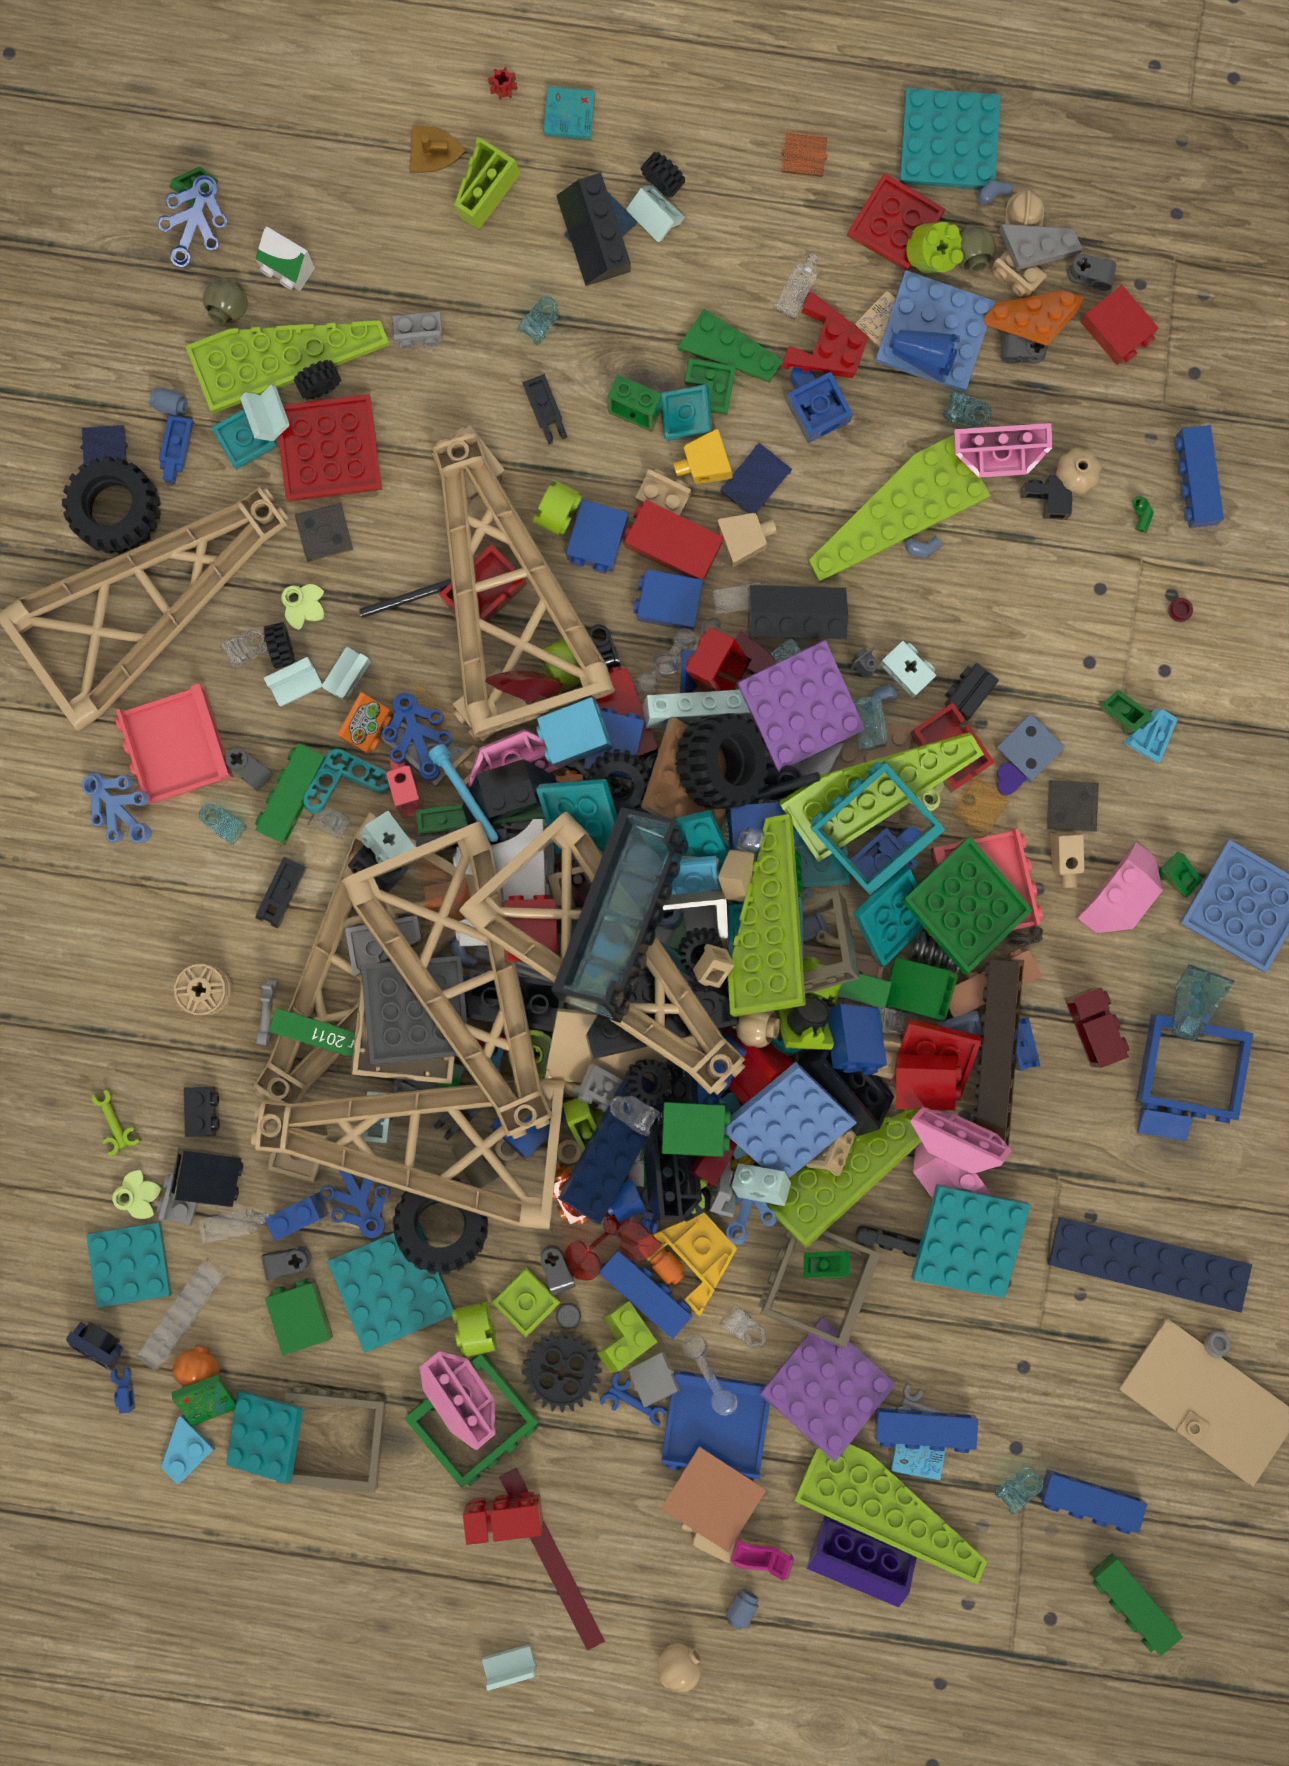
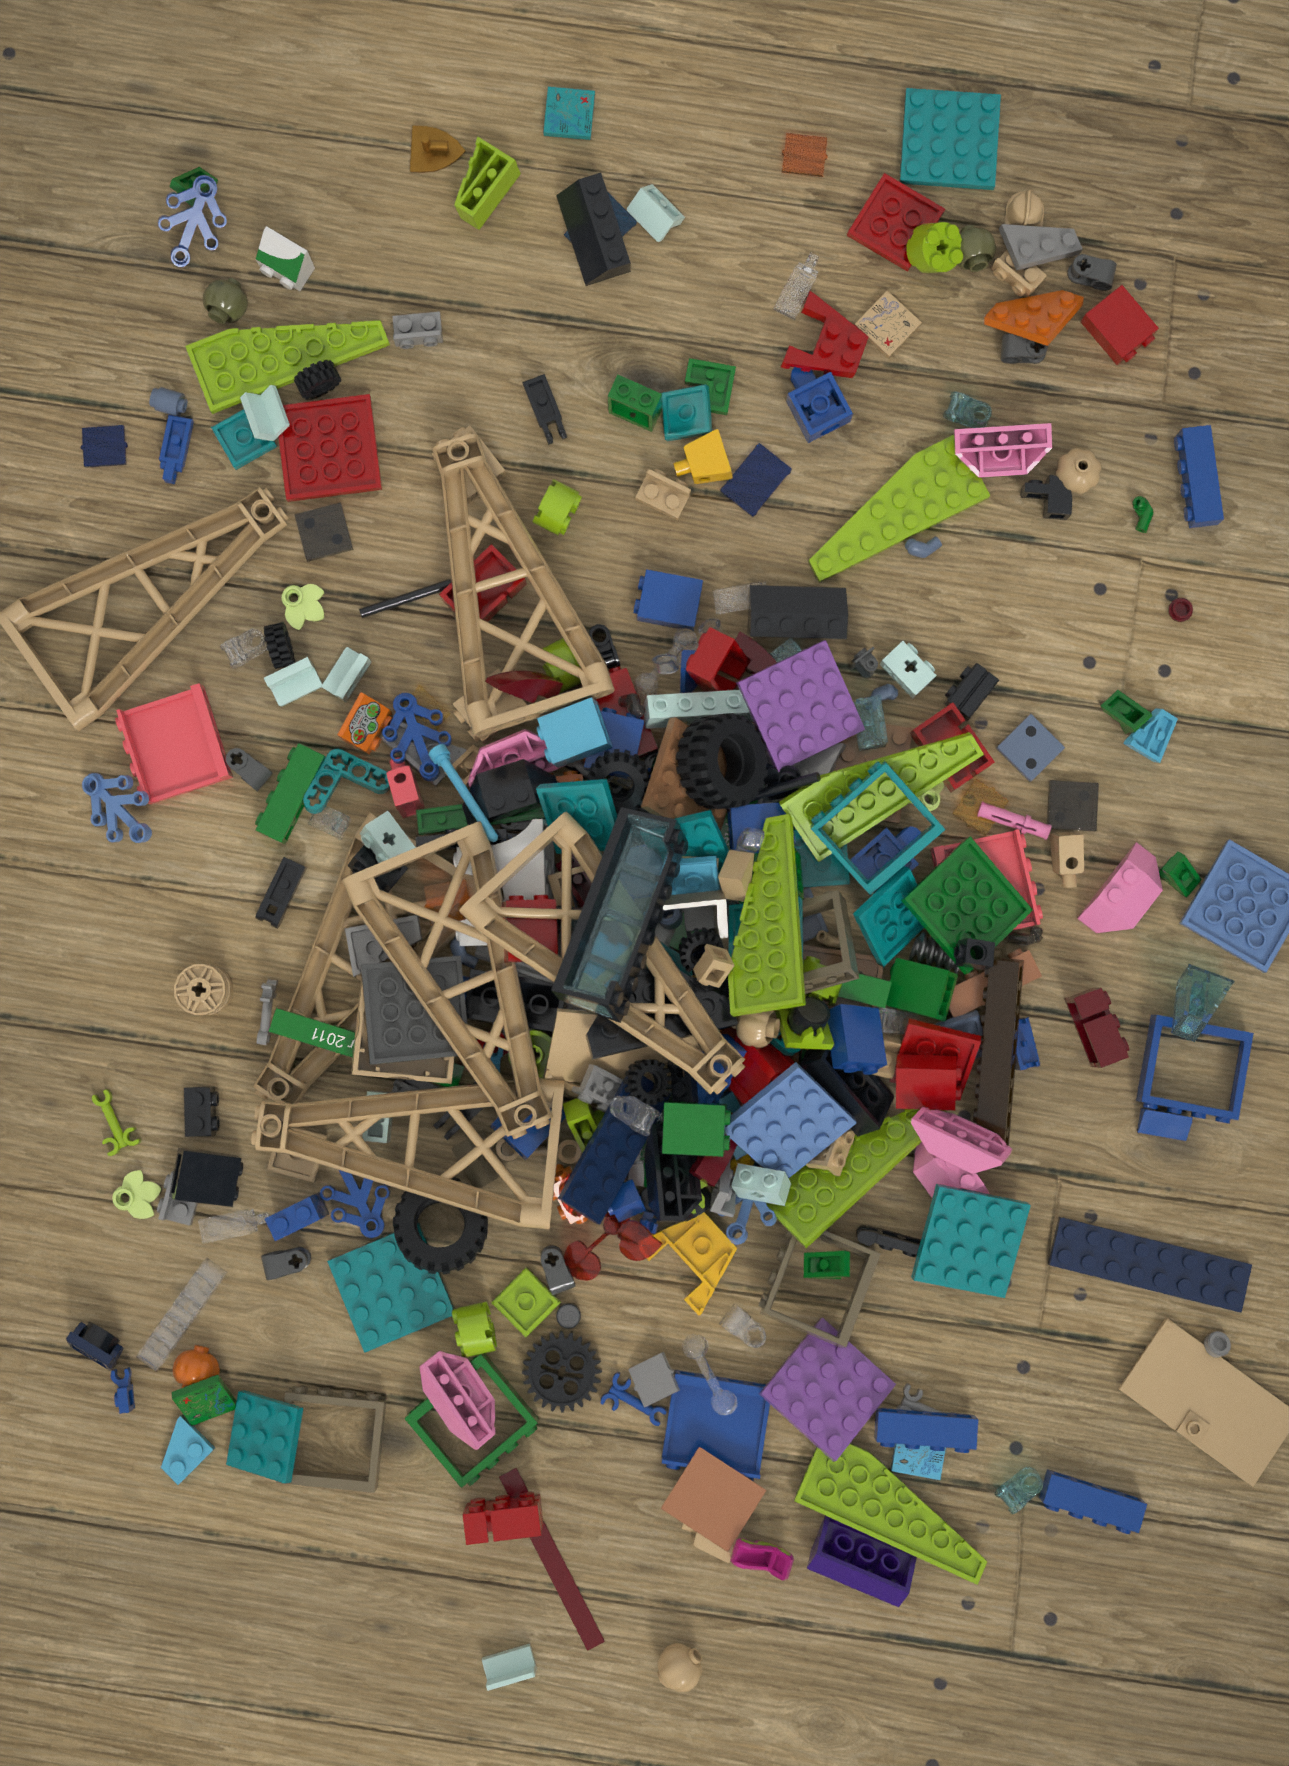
black tyre [62,456,161,554] -> none
teal plate [86,1222,172,1308] -> none
clear light blue piece [199,804,247,845] -> none
green brick [265,1278,333,1356] -> none
red gear [488,67,518,100] -> none
clear light blue piece [517,296,560,345] -> none
blue brick [566,499,629,574] -> none
lime brick [597,1301,657,1373] -> none
blue brick [599,1248,692,1339] -> none
red brick [622,500,724,582] -> none
black tyre [640,152,685,198] -> none
orange brick [650,1248,685,1285] -> none
green wing [677,309,783,383] -> none
tan torso [717,513,777,568] -> none
sand blue brick [726,1589,759,1630] -> none
medium blue plate [875,270,996,392] -> none
blue cone [890,330,960,382] -> none
sand blue arm [977,180,1013,205] -> none
dark purple tile [997,763,1027,796] -> none
green brick [1090,1553,1183,1656] -> none
none -> clear smoke arm [618,693,646,718]
none -> black brick [954,938,995,970]
none -> bright pink pin [977,801,1052,840]

